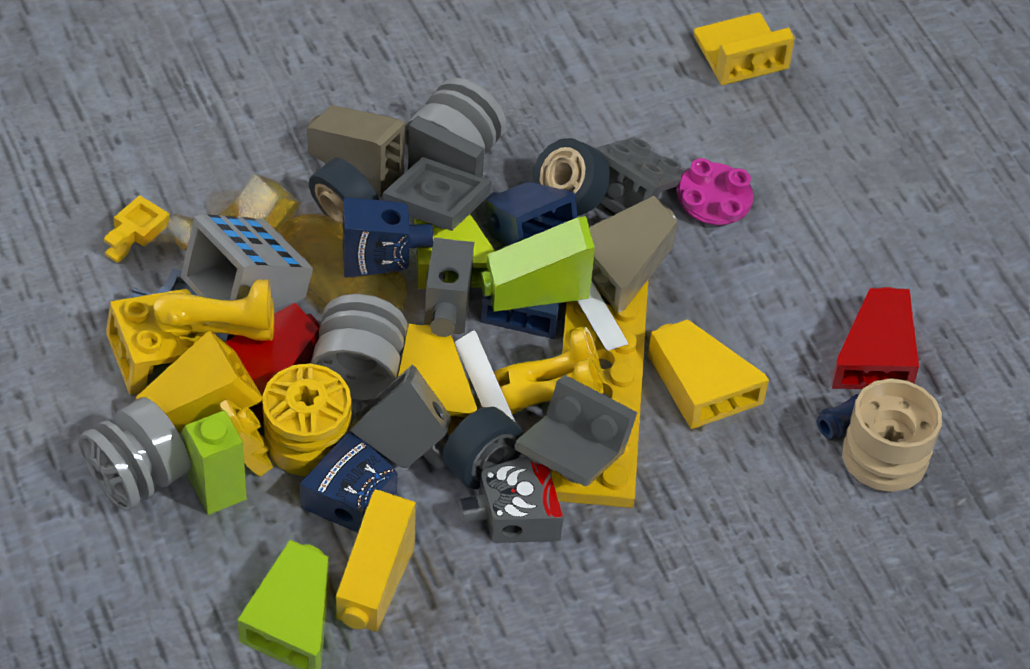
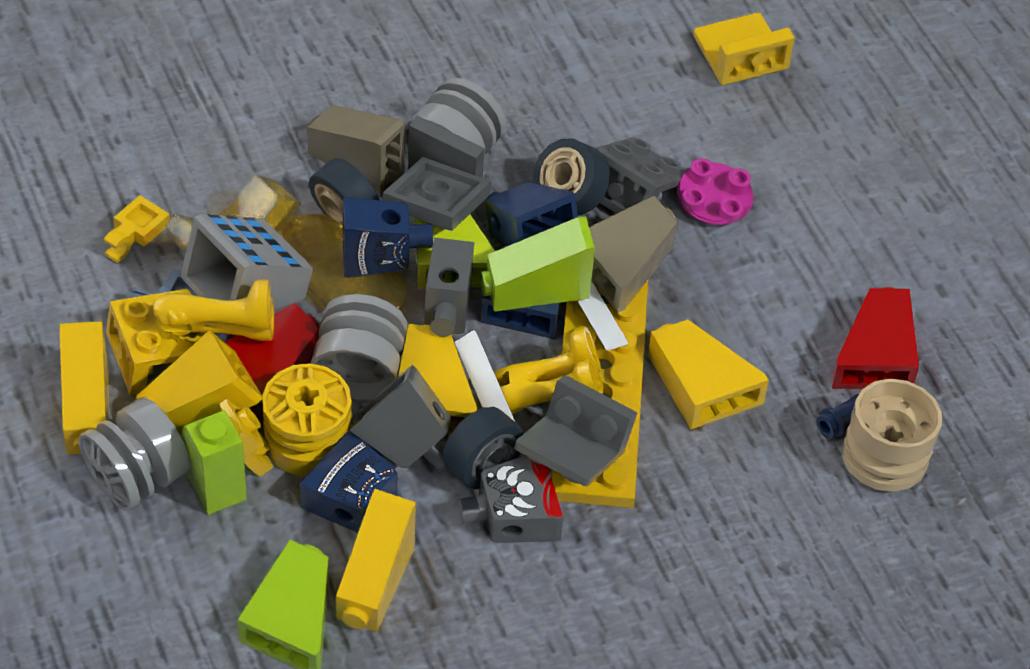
none -> yellow slope [60,321,109,455]

